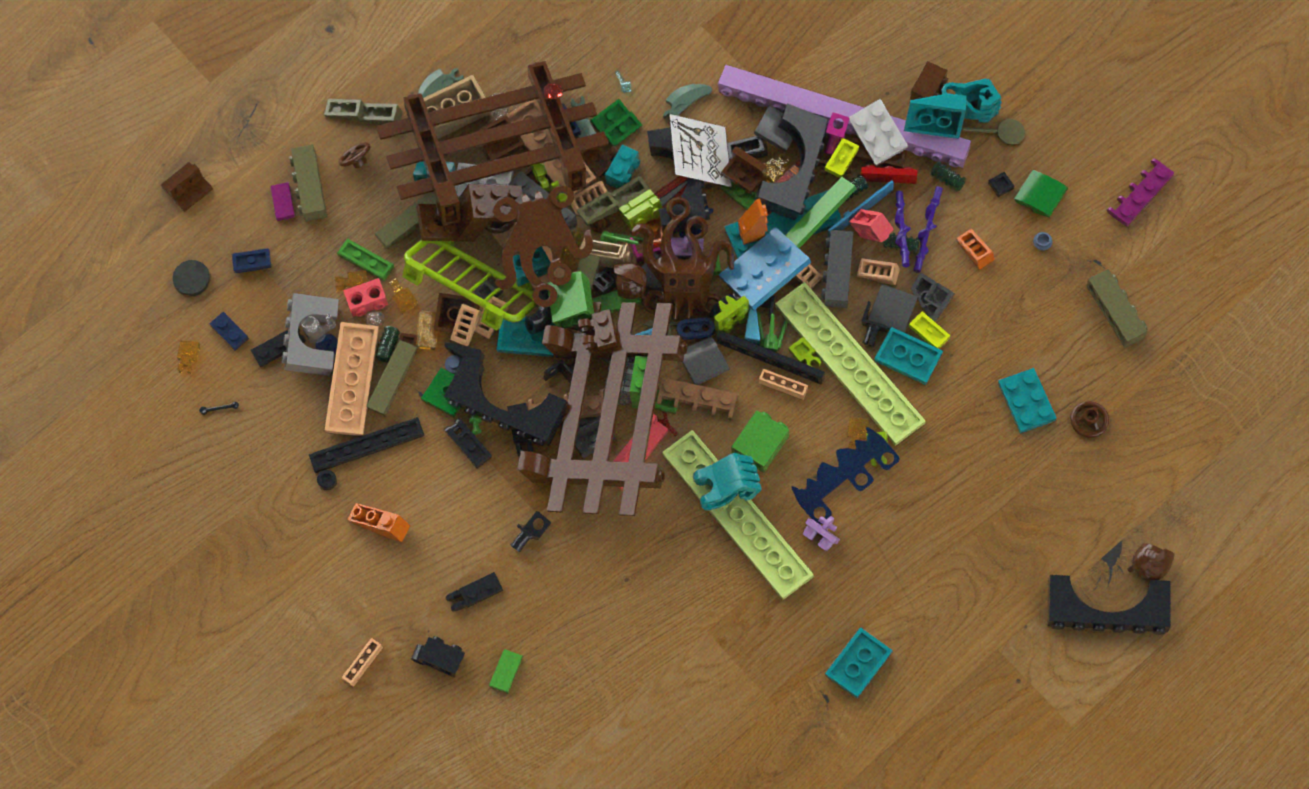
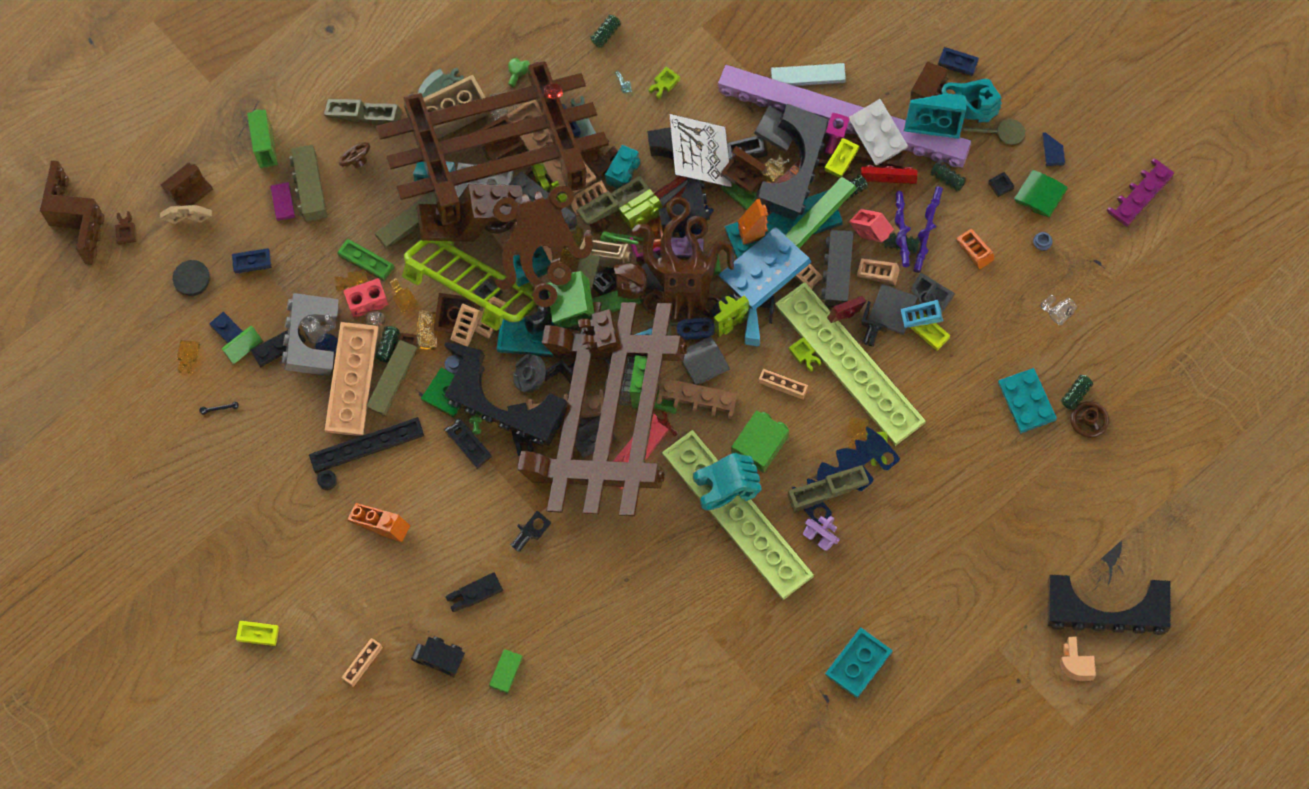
green slope [590,99,643,147] -> none
sand green piece [663,84,712,125] -> none
black tile [716,330,825,385] -> none
bright green plant [757,312,788,352] -> none
dark azure piece [828,180,894,237] -> none
teal plate [874,327,943,385] -> none
olive brick [1086,269,1148,348] -> none
reddish brown helmet [1127,543,1175,581] -> none
none -> reddish brown bracket [40,160,105,265]
none -> reddish brown plate [115,211,137,245]
none -> tan tile [160,205,212,224]
none -> bright green tile [221,326,263,364]
none -> neon yellow plate [236,621,279,646]
none -> bright green brick [247,109,278,168]
none -> bright green rock [508,58,531,87]
none -> dark grey tile [513,355,546,393]
none -> clear green piece [590,14,621,48]
none -> lime plate [649,67,680,99]
none -> light aqua tile [771,63,846,86]
none -> olive slope [787,465,869,513]
none -> dark red plate [827,296,866,323]
none -> medium azure slope [901,300,943,328]
none -> dark blue plate [938,47,979,76]
none -> clear piece [1041,294,1077,325]
none -> dark blue tile [1042,132,1065,166]
none -> light nougat brick [1060,637,1096,681]
none -> clear green piece [1061,374,1093,410]

